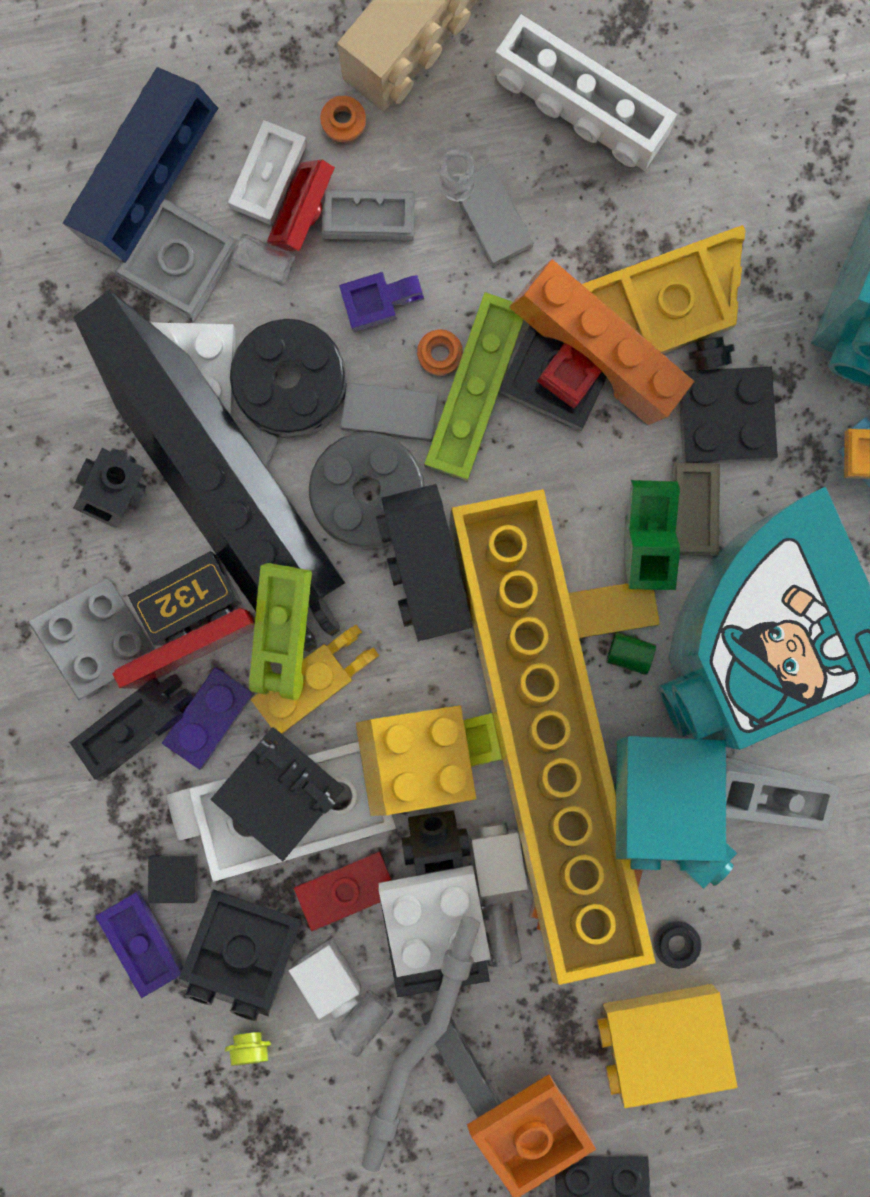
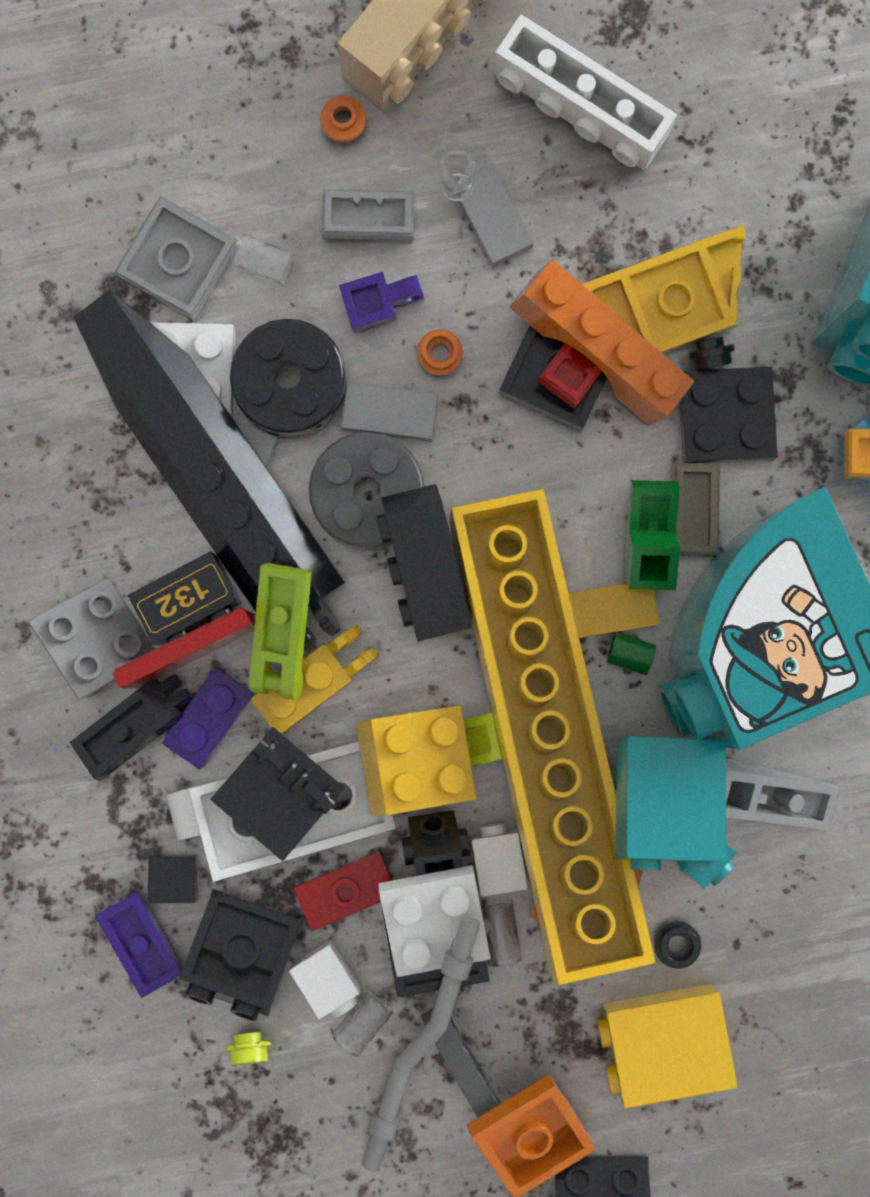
dark blue brick [62,67,219,263] -> none
black brick [73,448,146,528] -> none
white plate [228,120,307,225] -> none
red plate [267,159,335,252] -> none
lime plate [424,292,524,482] -> none

